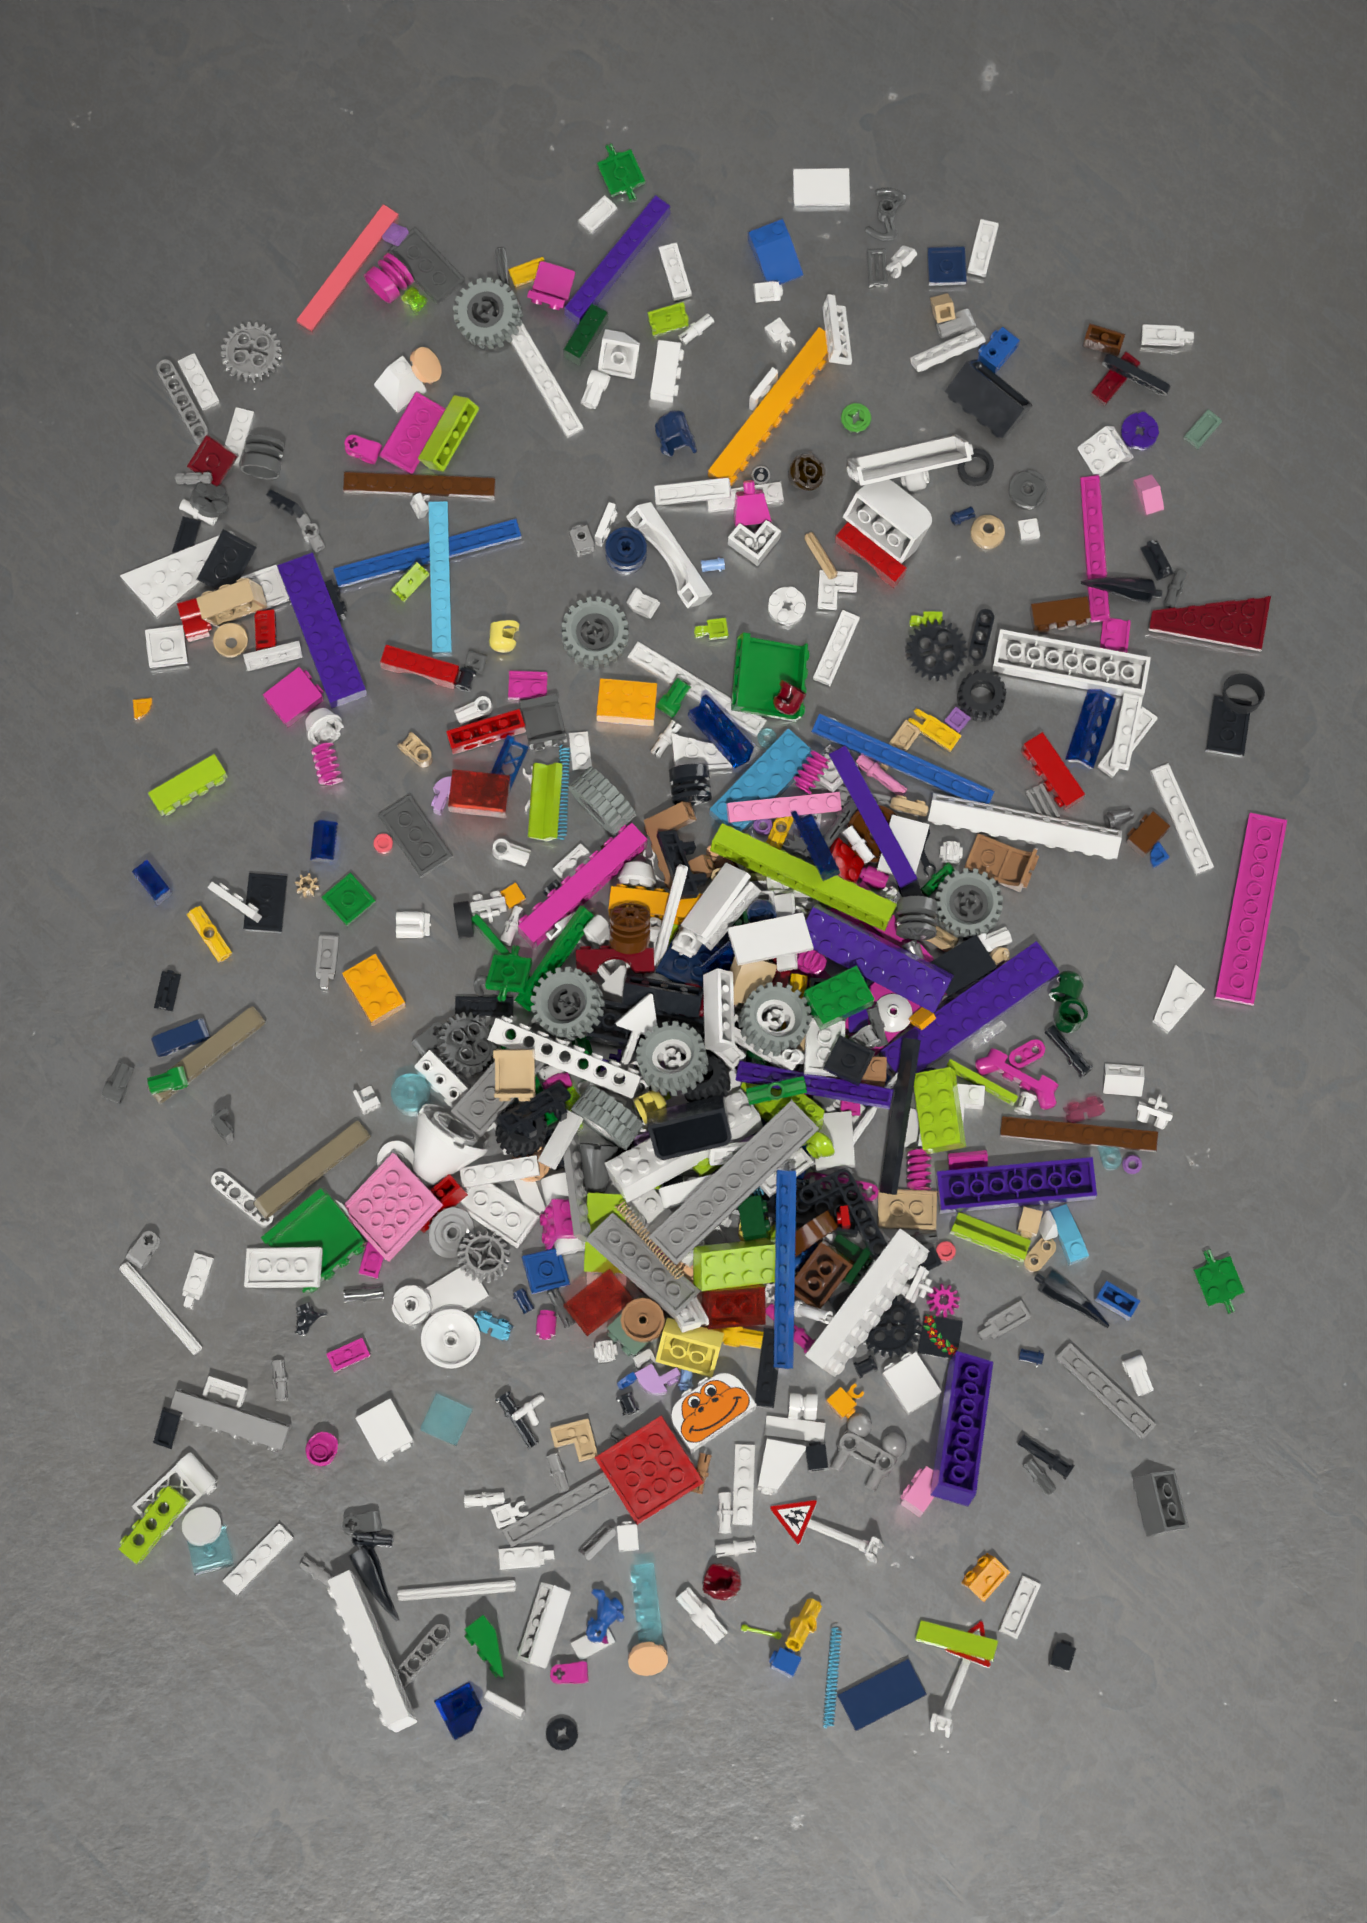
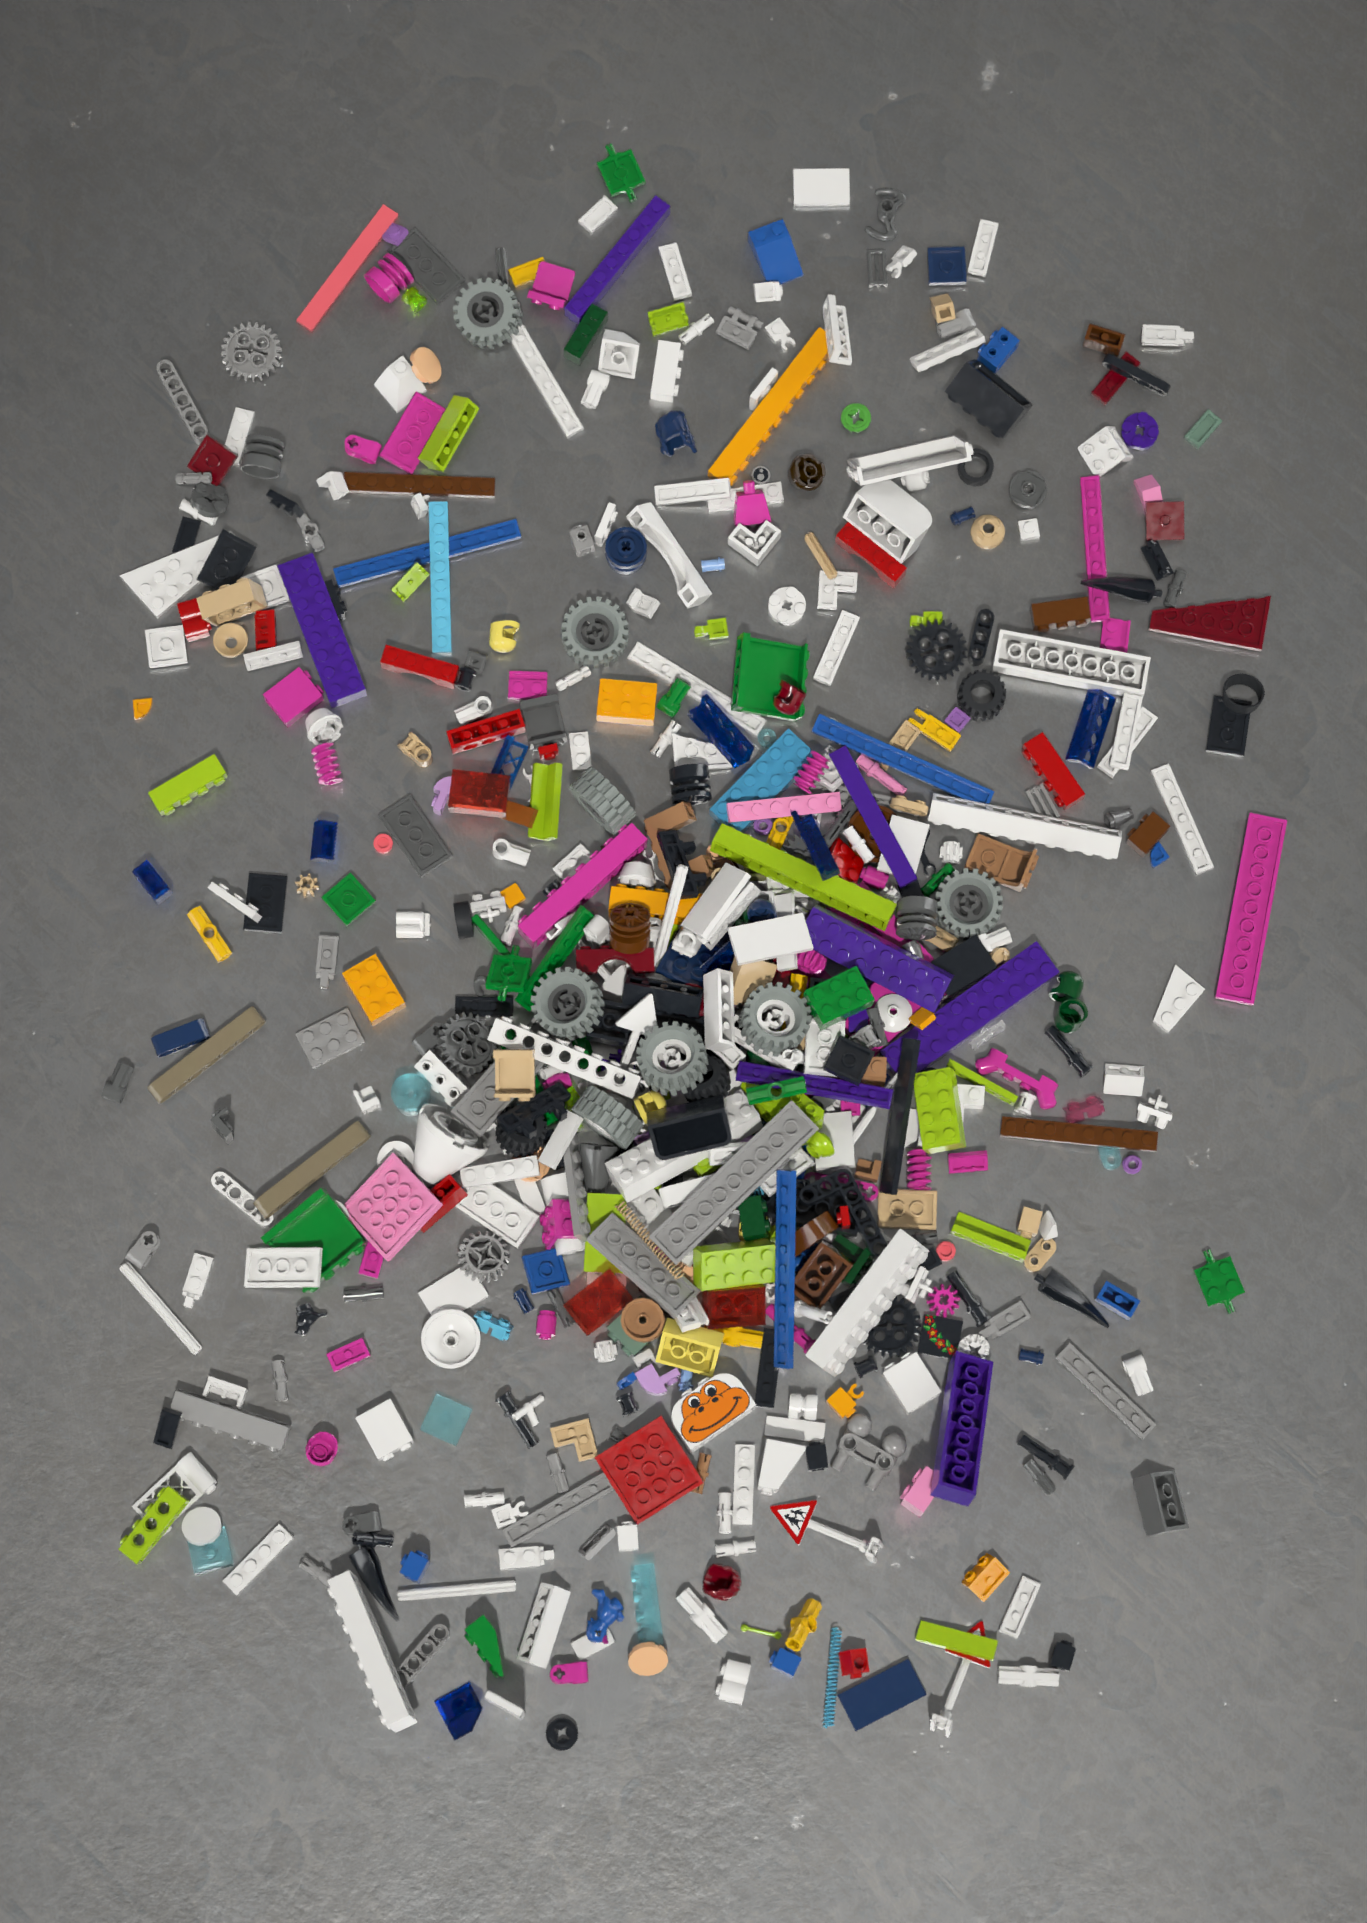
green piece [147,1066,189,1095] -> none
black hinge [154,970,181,1012] -> none
white plate [178,353,220,411] -> none
white plate [392,1285,433,1325] -> none
light grey gear [427,1207,474,1258] -> none
medium azure piece [557,745,570,840] -> none
dark purple brick [935,1157,1097,1214] -> none
dark pink plate [1008,1039,1045,1069] -> none
medium azure slope [1049,1204,1089,1266] -> none
none -> light grey plate [295,1008,365,1069]
none -> white panel [316,471,349,500]
none -> blue brick [400,1550,430,1584]
none -> dark orange tile [498,799,538,829]
none -> red plate [538,743,559,760]
none -> white axle [555,665,591,691]
none -> light grey plate [716,306,764,350]
none -> white brick [716,1659,751,1705]
none -> red brick [839,1648,870,1679]
none -> medium nougat panel [854,1159,882,1183]
none -> black pin [946,1270,992,1327]
none -> white gear [958,1334,990,1359]
none -> white piece [997,1666,1059,1687]
none -> dark red plate [1145,501,1184,540]

